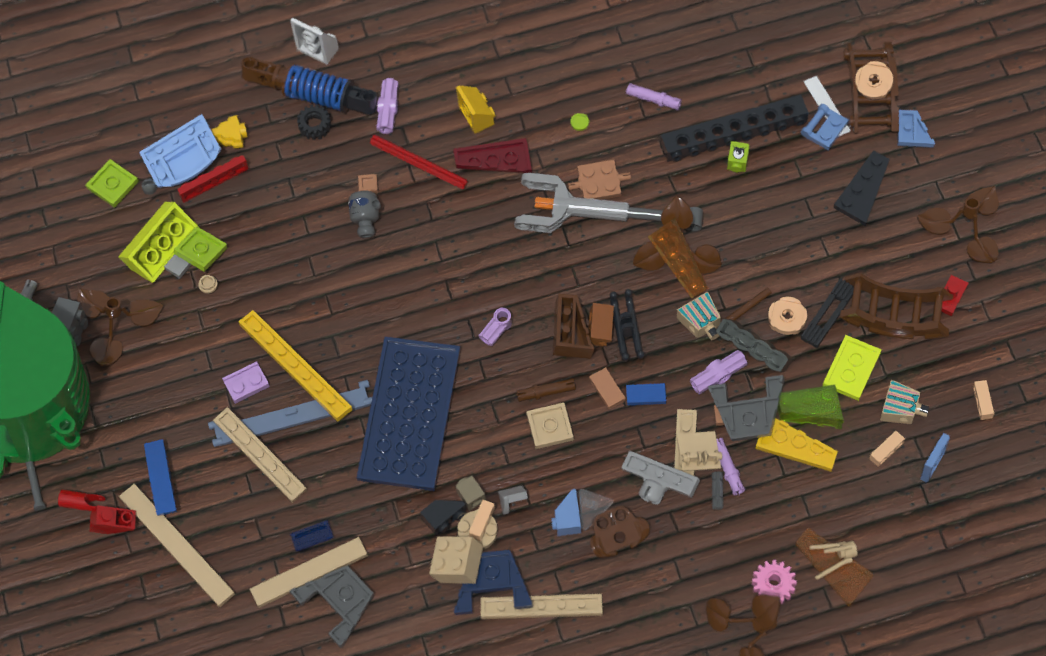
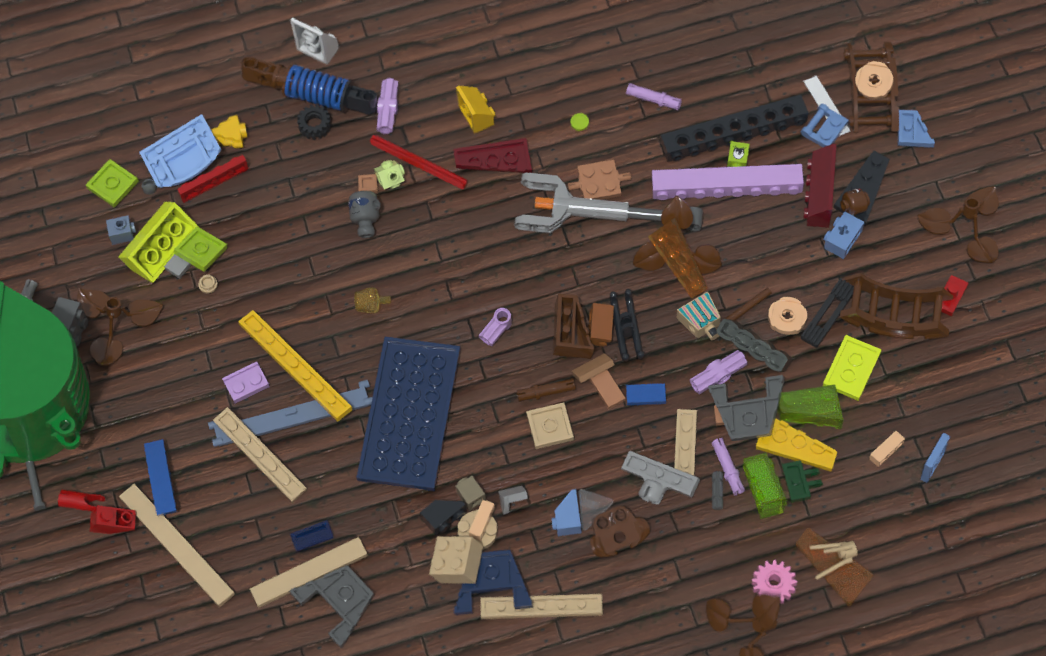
tan hinge [676,431,722,471] -> none
torso [880,380,929,424] -> none
light nougat piece [973,380,994,420] -> none
none -> sand blue brick [106,216,136,245]
none -> clear yellow piece [354,287,391,314]
none -> yellowish green brick [374,160,405,189]
none -> medium nougat tile [572,353,614,383]
none -> lavender brick [652,164,804,200]
none -> clear neon green wedge [742,453,787,519]
none -> dark green hinge [781,460,823,503]
none -> dark red slope [803,144,837,228]
none -> medium blue brick [823,212,864,259]
none -> reddish brown head [840,189,870,215]

